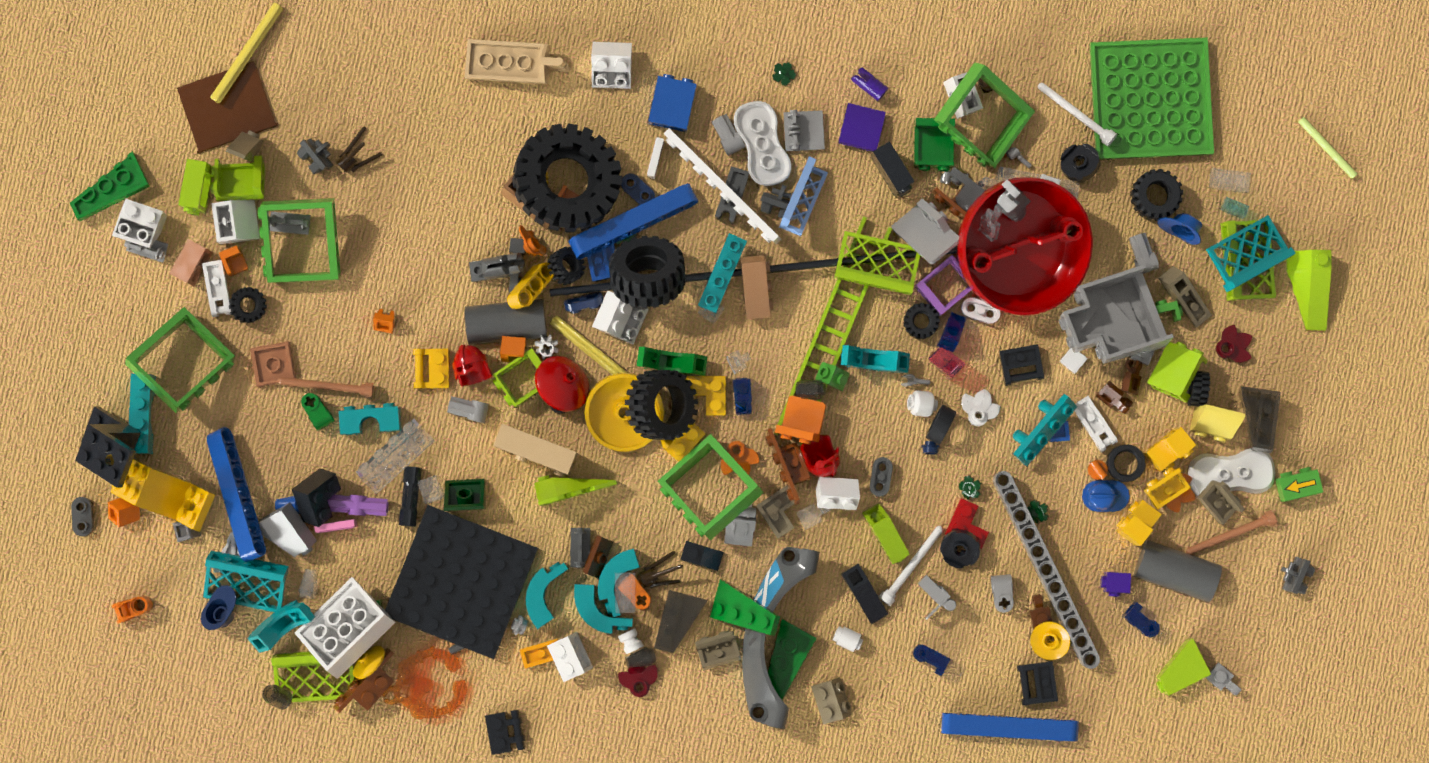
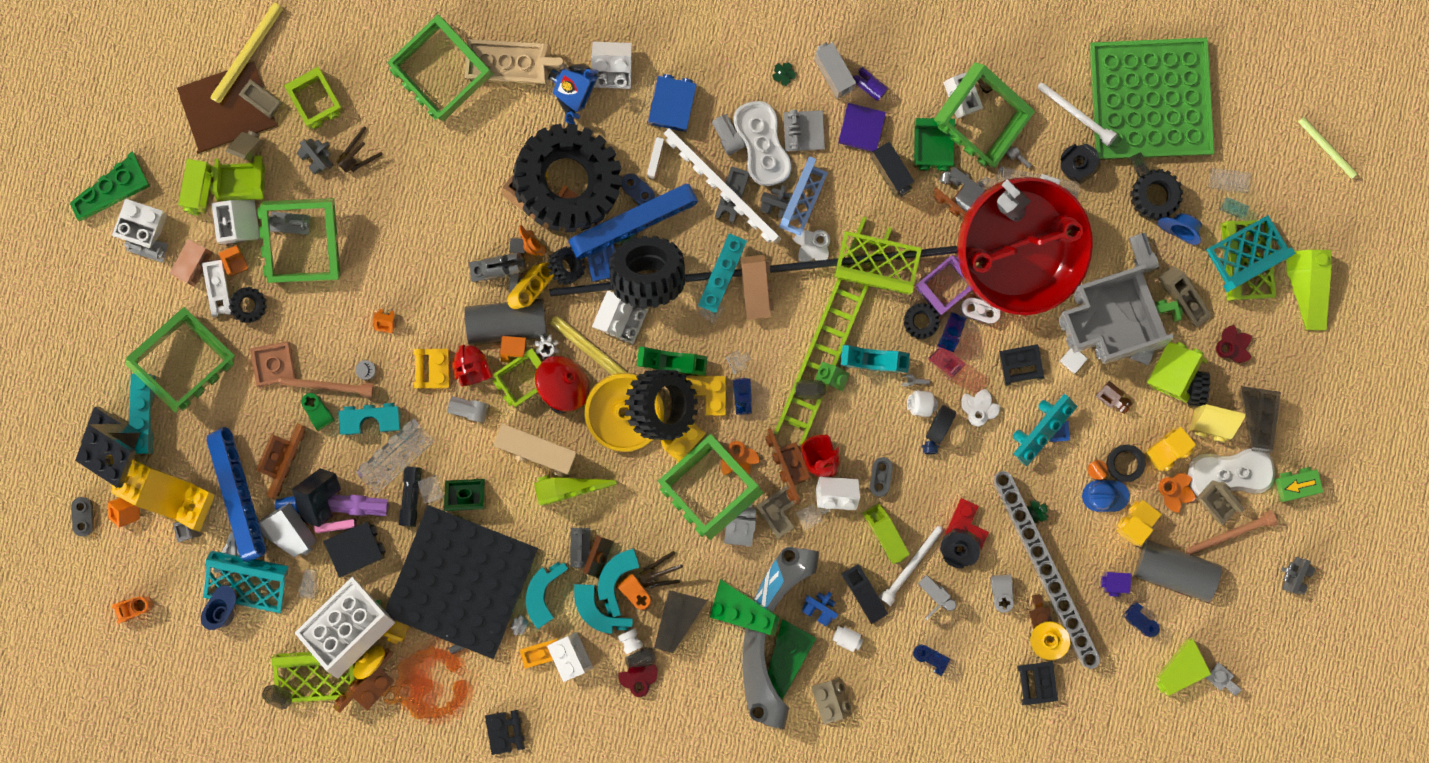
teal arch [247,600,315,653] -> none
dark blue plate [564,292,603,314] -> none
clear plate [615,573,636,613] -> none
black slope [680,541,724,571] -> none
dark tan bracket [695,631,741,671] -> none
orange bracket [775,396,826,444] -> none
light grey bracket [891,198,959,264] -> none
blue beam [941,713,1079,741] -> none
dark green plant [959,475,982,499] -> none
clear plate [978,205,1003,242] -> none
white plate [1074,396,1118,453] -> none
reddish brown plate [1121,359,1142,396] -> none
yellow bracket [1144,467,1191,510] -> none
none -> dark tan tile [238,79,283,119]
none -> dark orange bracket [256,423,306,500]
none -> lime window [284,67,344,129]
none -> black brick [323,522,386,578]
none -> light grey tile [356,360,376,380]
none -> yellow bracket [383,620,409,644]
none -> bright green window [387,14,494,122]
none -> blue torso [548,63,598,124]
none -> white plate [793,230,830,262]
none -> blue hips [802,591,838,626]
none -> light grey brick [814,42,856,99]
none -> clear smoke piece [1130,152,1150,177]

